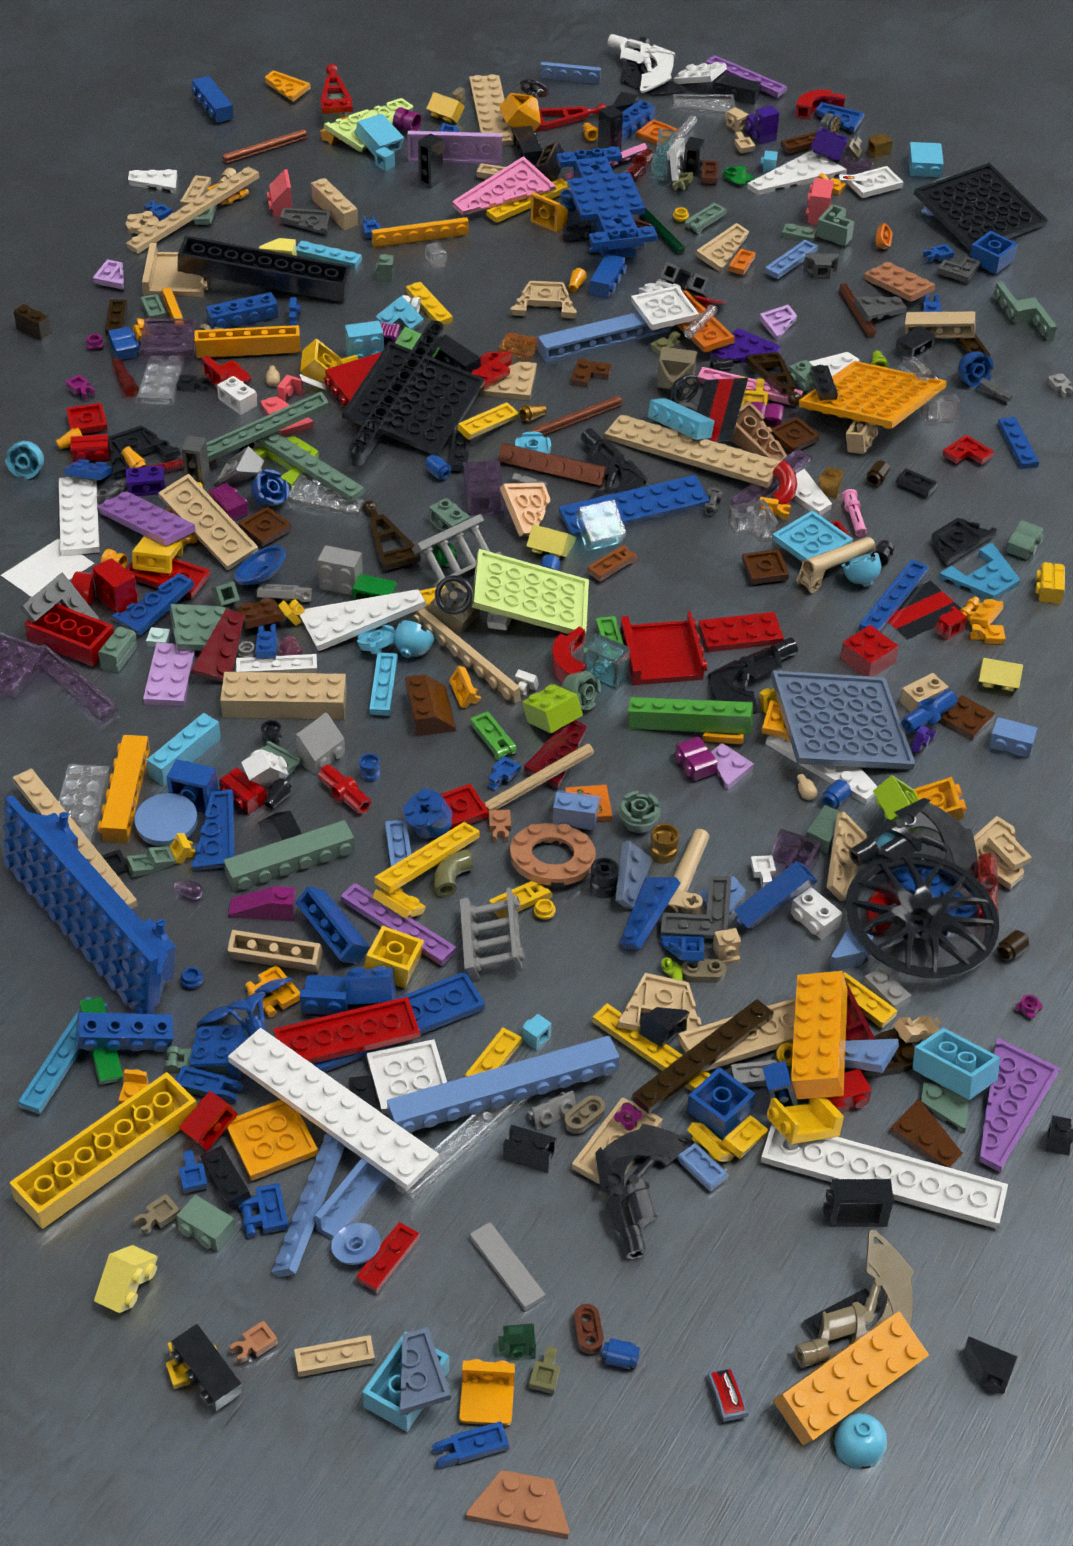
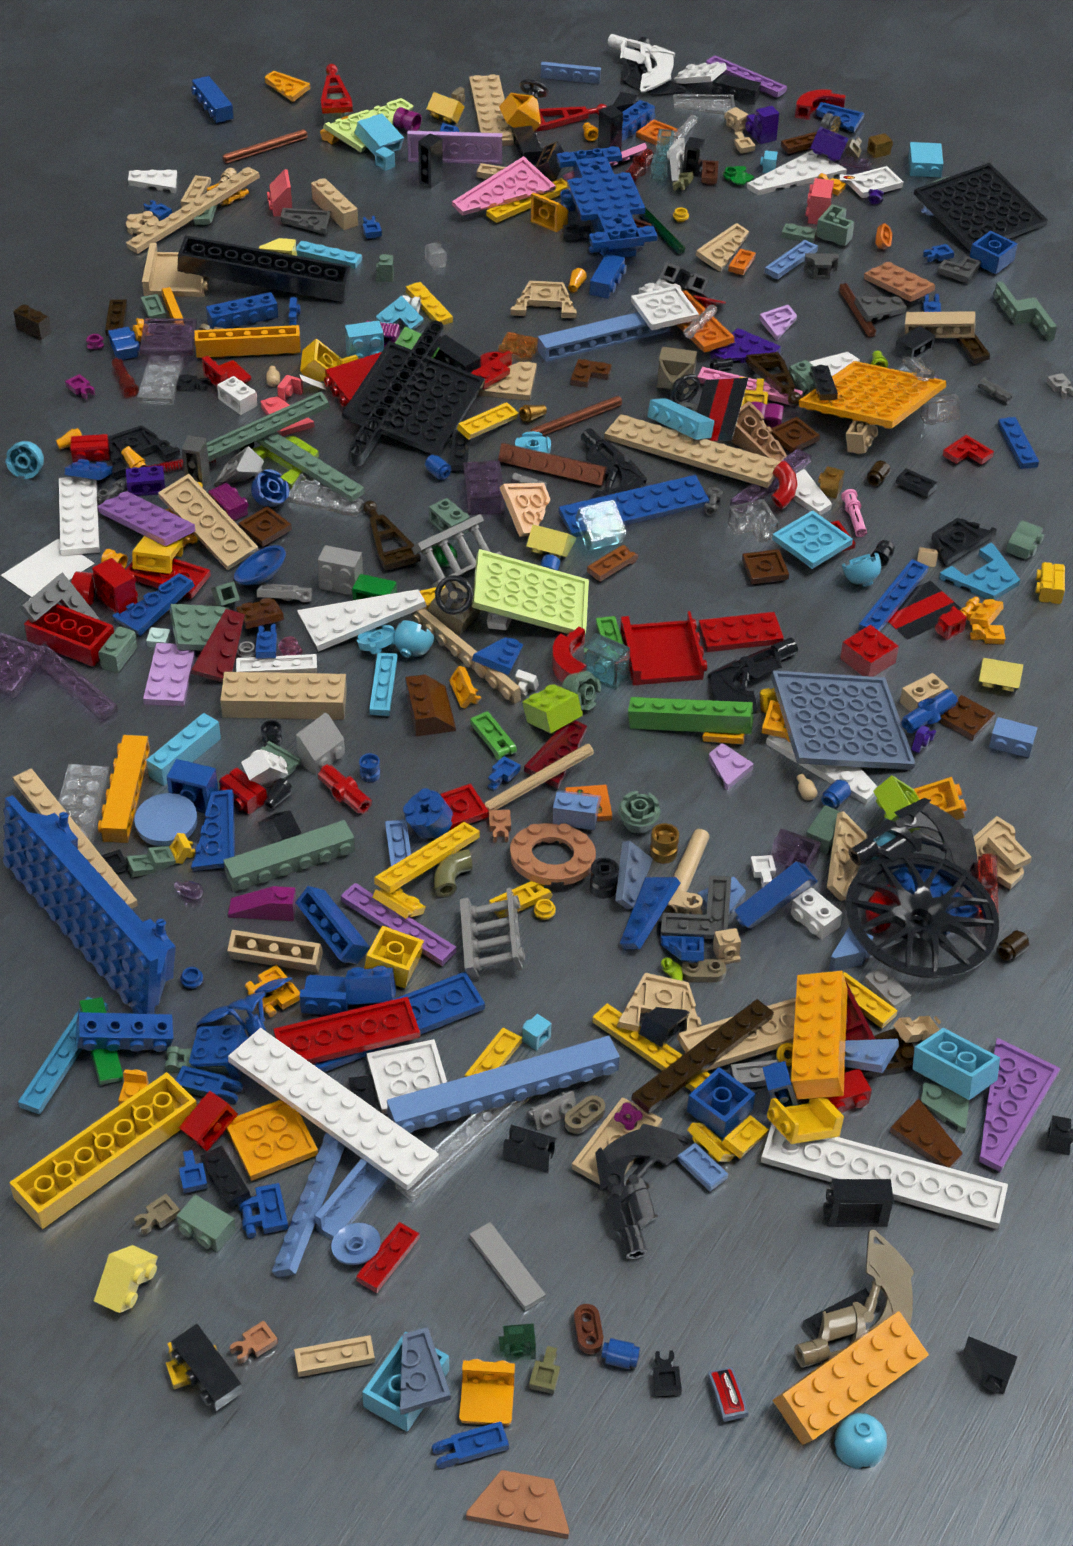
red plate [66,403,108,434] -> none
lavender wing [93,259,124,290] -> none
yellow tile [278,599,305,626] -> none
light orange plate [371,217,469,248] -> none
olive plate [650,331,681,356] -> none
magenta brick [674,736,718,781] -> none
sand green plate [685,203,727,234] -> none
light orange plate [758,497,791,519] -> none
tan axle [796,537,875,593] -> none
blue cylinder [958,352,994,388] -> none
magenta plate [1015,995,1043,1018] -> none
none -> blue wing [471,637,524,675]
none -> black plate [653,1350,682,1396]
none -> dark purple plate [868,189,884,204]
none -> tan slope [917,547,938,567]

